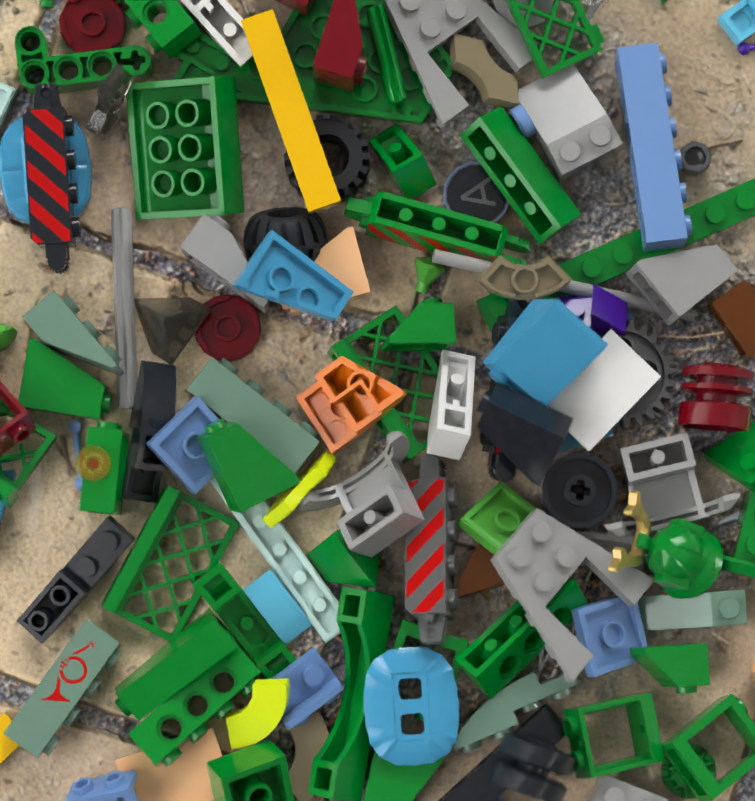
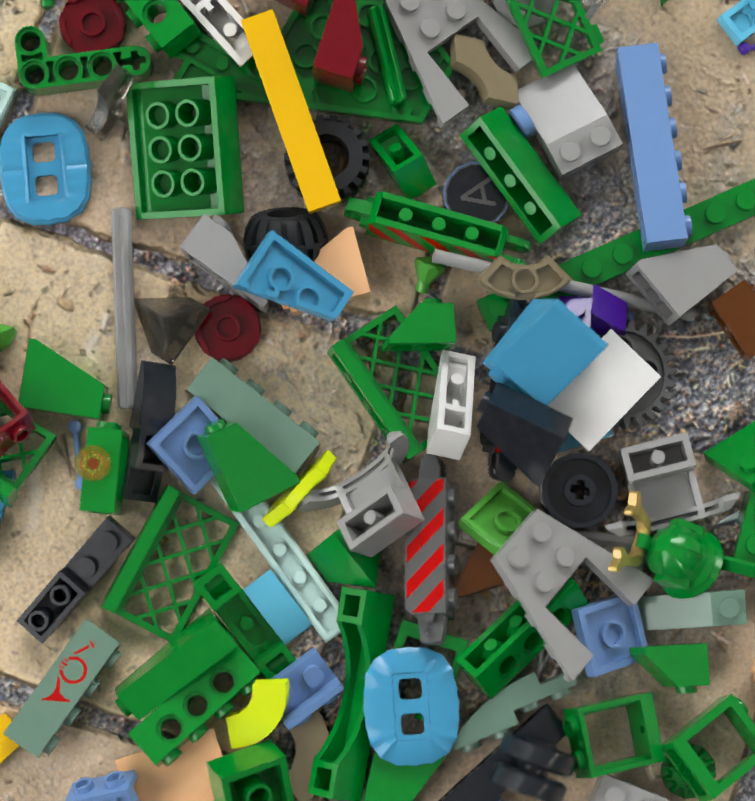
black hinge [22,83,81,275] -> none
sand green slope [22,290,124,376] -> none
orange slope [295,356,407,454] -> none
dark red wheel [678,363,755,432] -> none
dark grey tile [680,141,712,176] -> none

